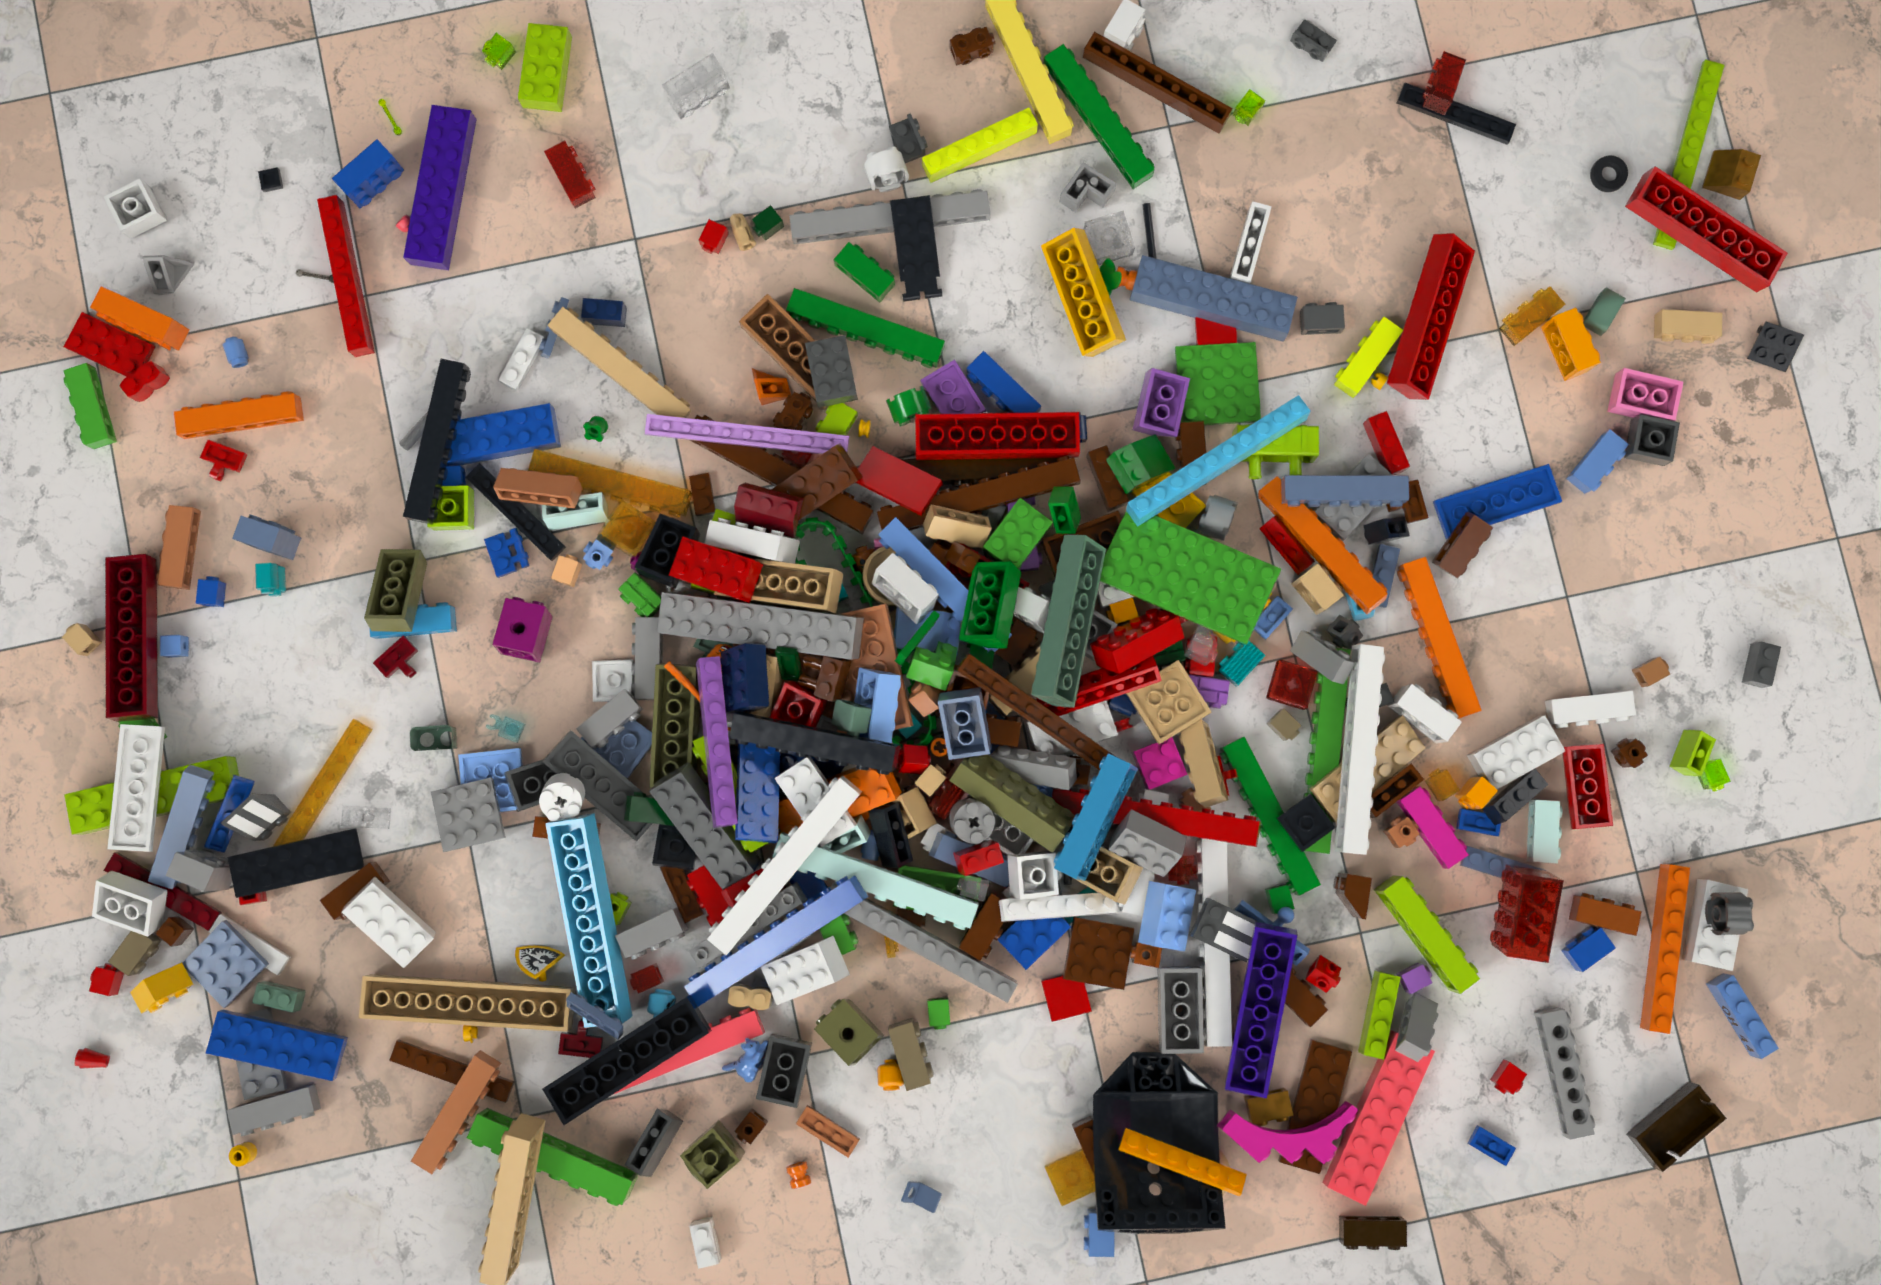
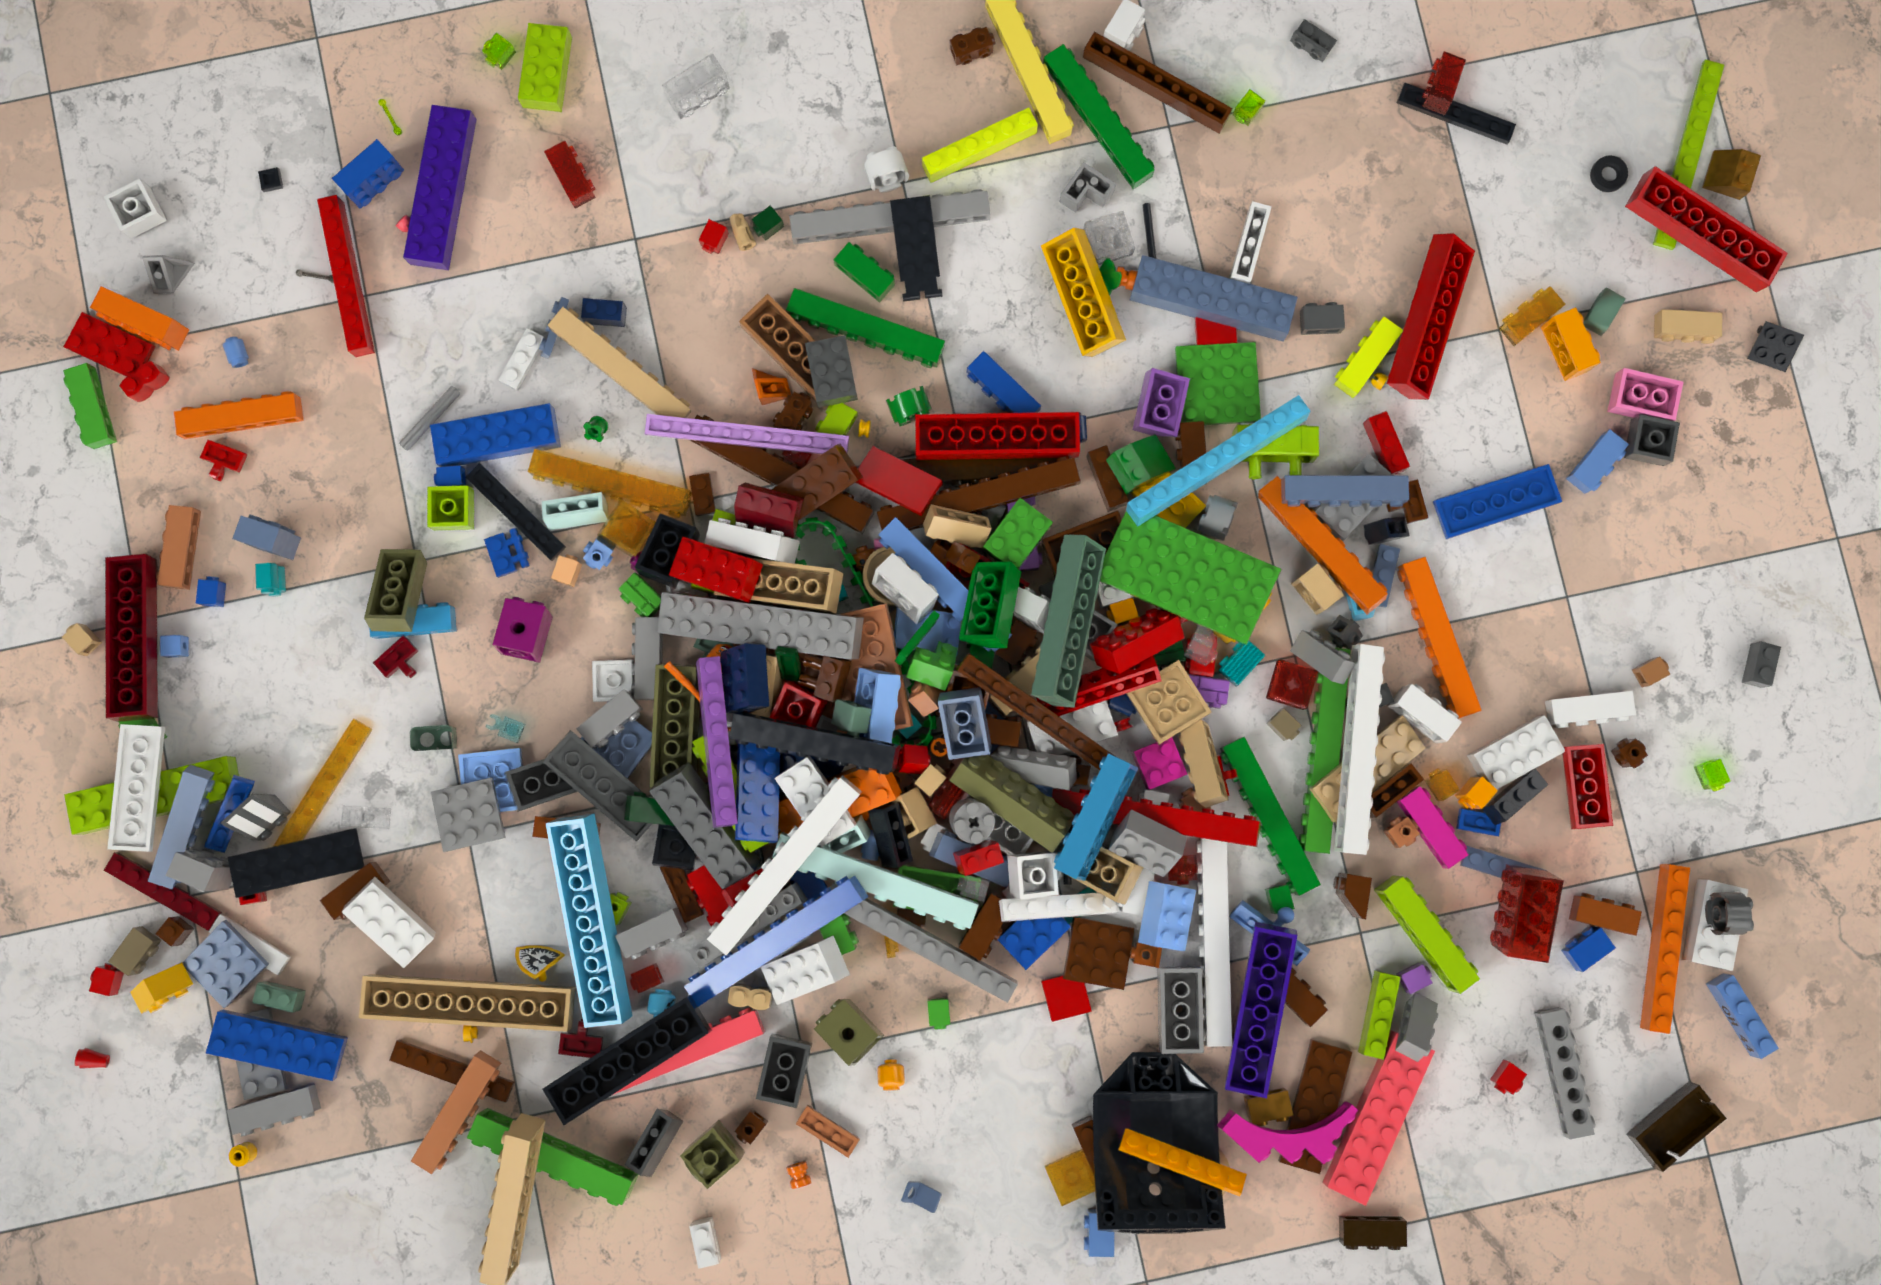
white brick [92,871,167,937] -> none
black brick [403,358,471,525] -> none
nougat brick [493,468,582,509] -> none
white brick [539,773,585,822] -> none
sand blue plate [566,992,623,1040] -> none
medium blue animal [722,1038,769,1083] -> none
dark tan brick [888,1018,934,1091] -> none
dark grey bracket [889,113,928,163] -> none
medium lavender plate [920,359,986,414] -> none
green brick [1048,487,1081,534] -> none
dark grey slope [1189,898,1257,963] -> none
medium blue plate [1254,596,1293,640] -> none
red plate [1259,515,1315,575] -> none
black plate [1276,794,1336,852] -> none
red brick [1305,955,1341,993] -> none
reddish brown brick [1432,512,1493,579] -> none
blue plate [1468,1125,1516,1166] -> none
light aqua brick [1526,800,1563,864] -> none
lime brick [1669,730,1716,777] -> none

